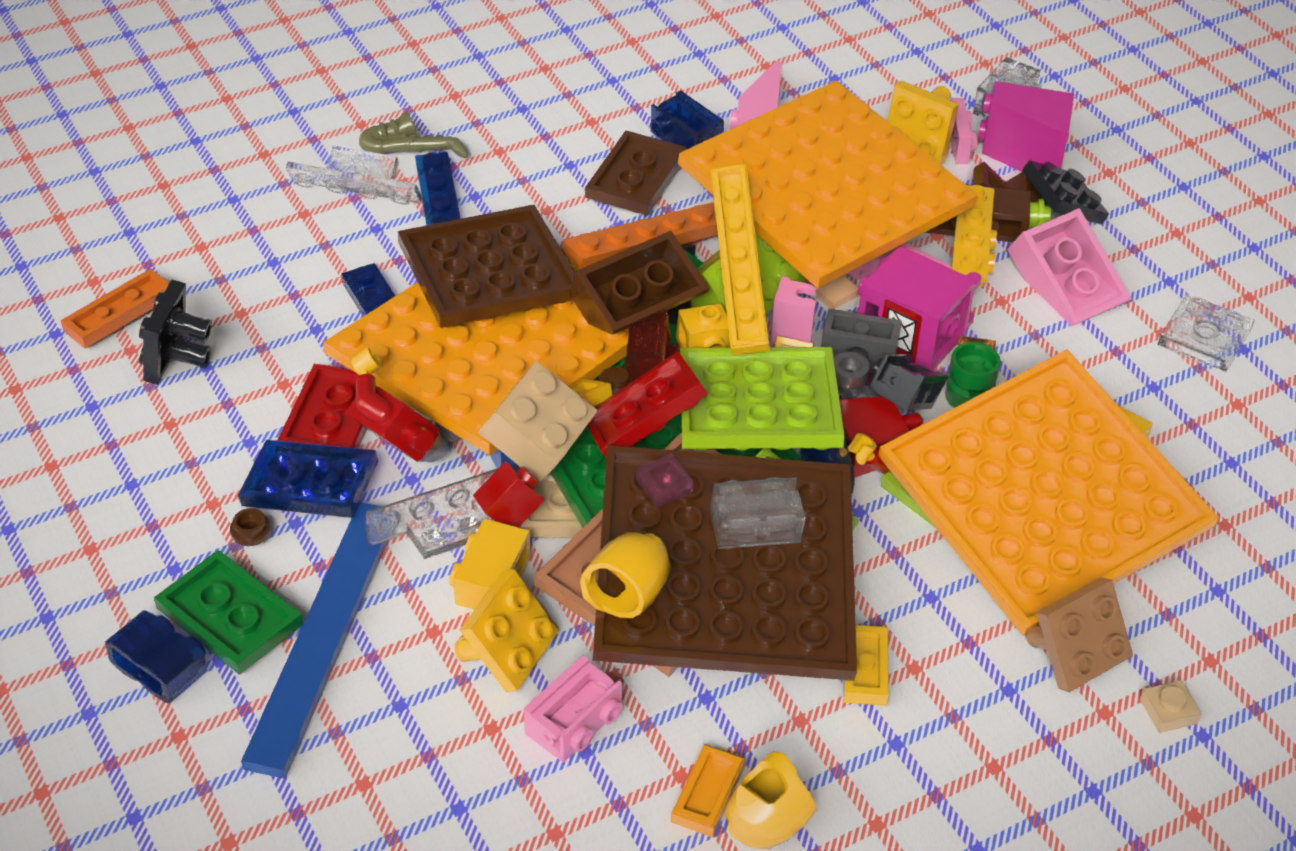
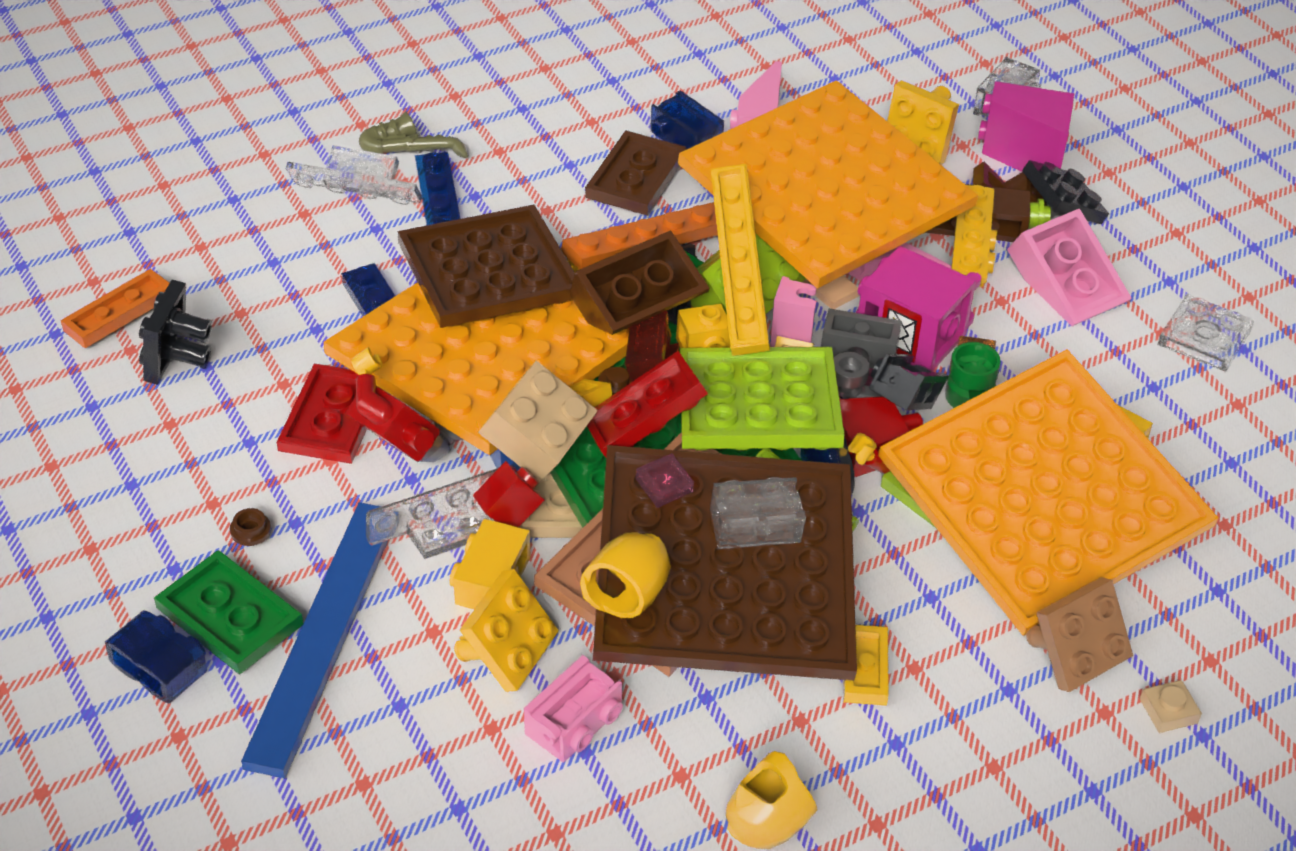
clear blue plate [238,440,379,518] -> none
light orange tile [671,744,746,837] -> none
bright pink plate [950,98,977,164] -> none

